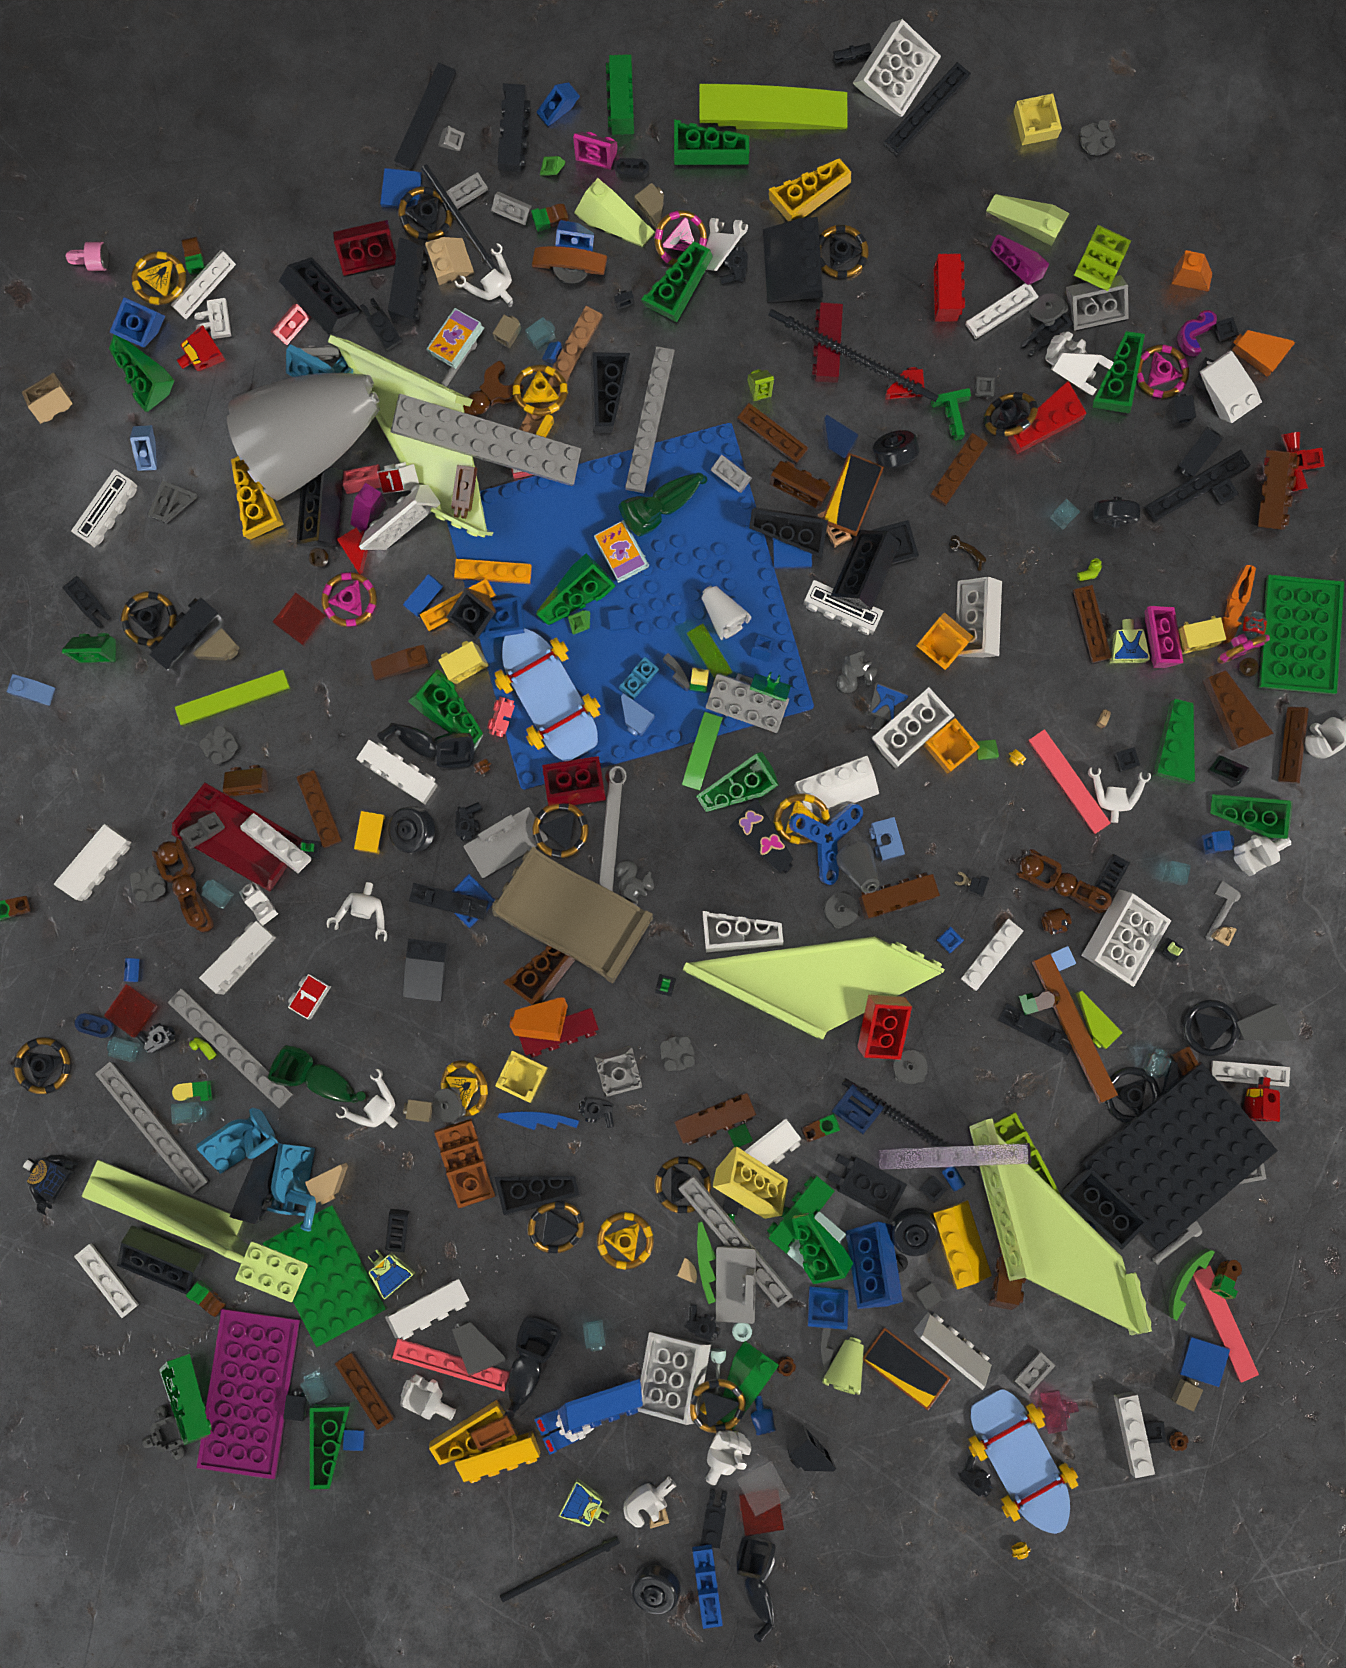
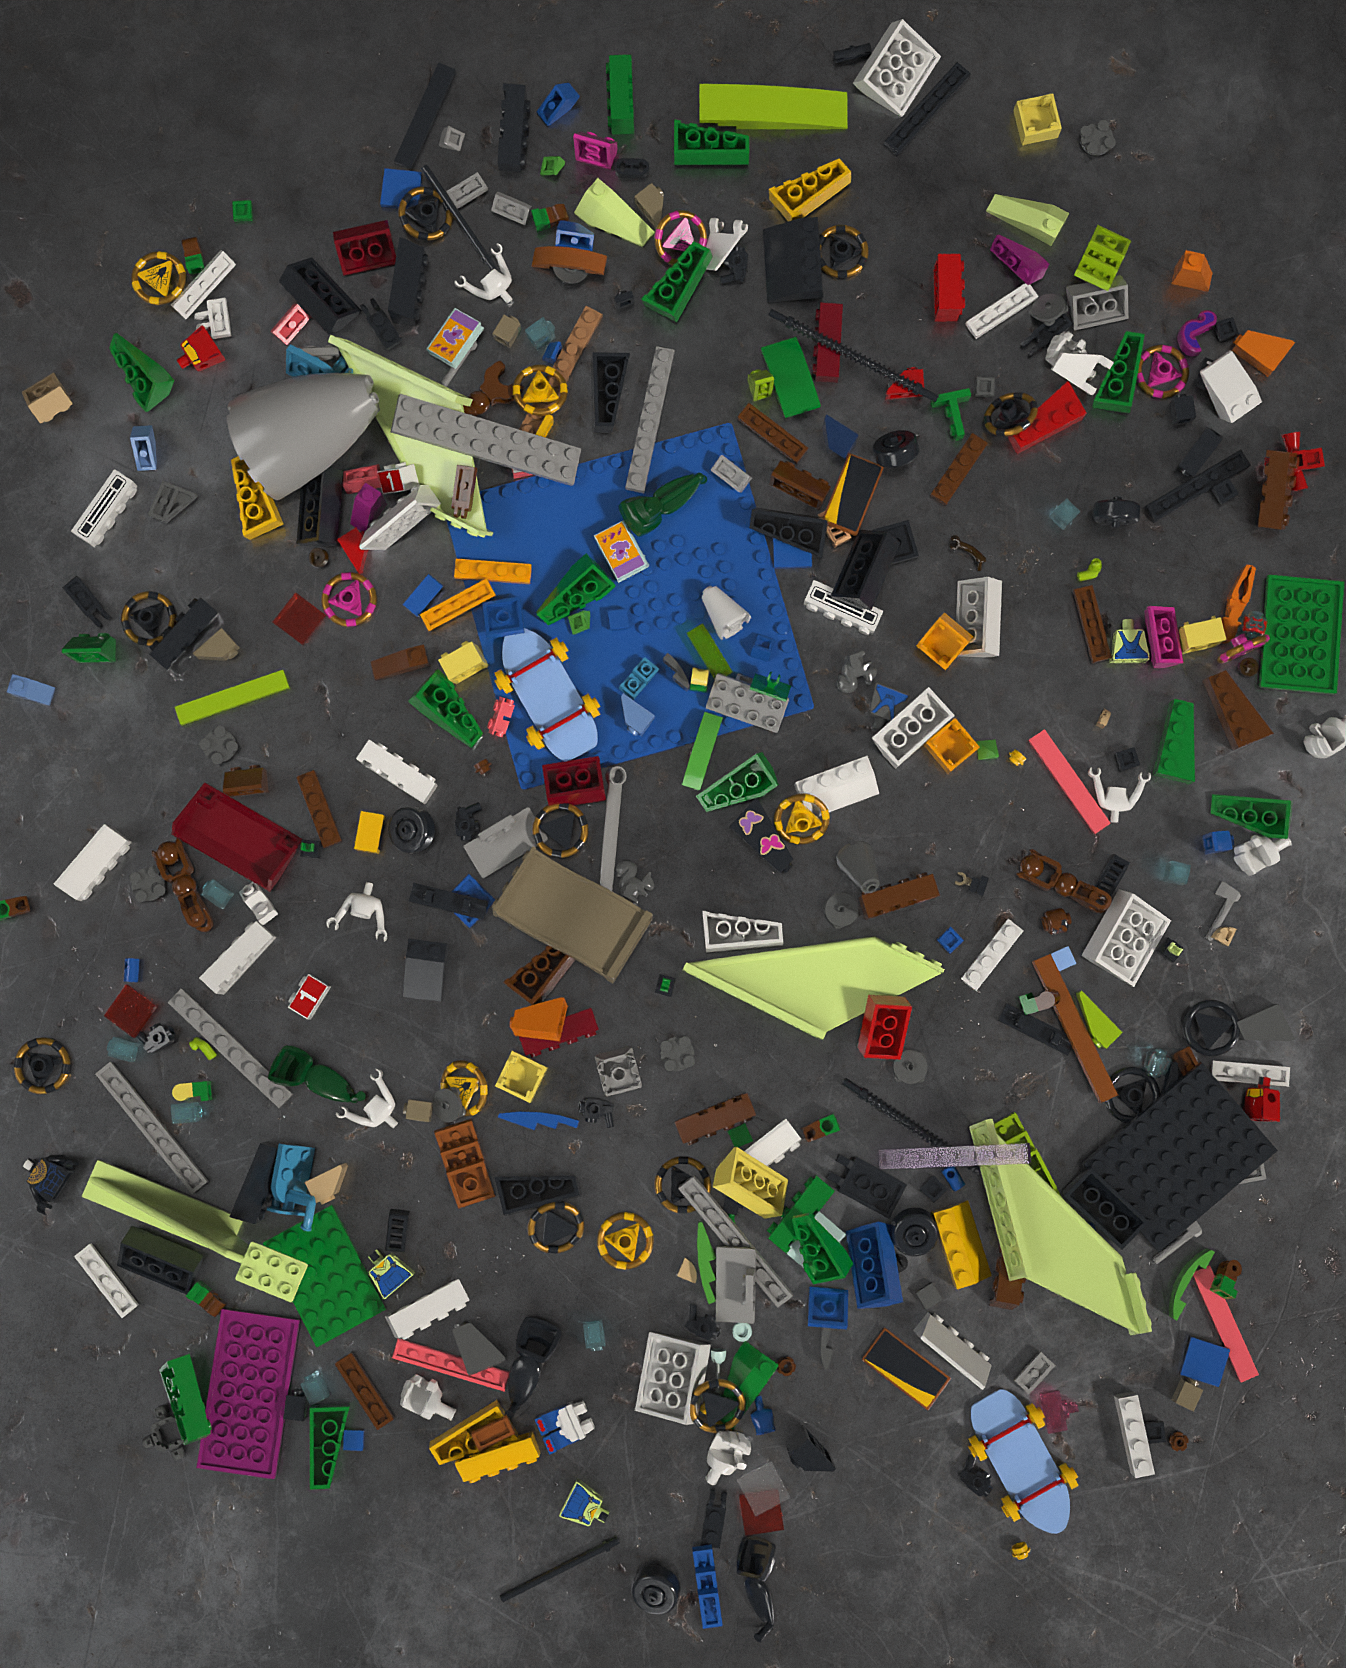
bright pink piece [65,242,109,271] -> none
dark blue plate [75,1013,114,1038] -> none
blue slope [110,297,165,348] -> none
dark grey slope [179,812,225,849] -> none
dark azure plate [196,1108,278,1174] -> none
white plate [240,813,311,873] -> none
black piece [377,723,475,768] -> none
tan slope [425,237,474,285] -> none
black slope [446,588,496,641] -> none
blue slope [558,1379,643,1435] -> none
white piece [624,1476,676,1527] -> none
tan tile [650,1508,669,1529] -> none
blue piece [788,803,863,885] -> none
yellowish green cone [822,1337,864,1395] -> none
dark blue plate [832,1084,884,1134] -> none
medium blue brick [869,817,905,862] -> none
black slope [1209,755,1250,788] -> none
reddish brown plate [1278,707,1309,784] -> none
none -> green tile [232,200,253,222]
none -> green slope [761,337,821,418]

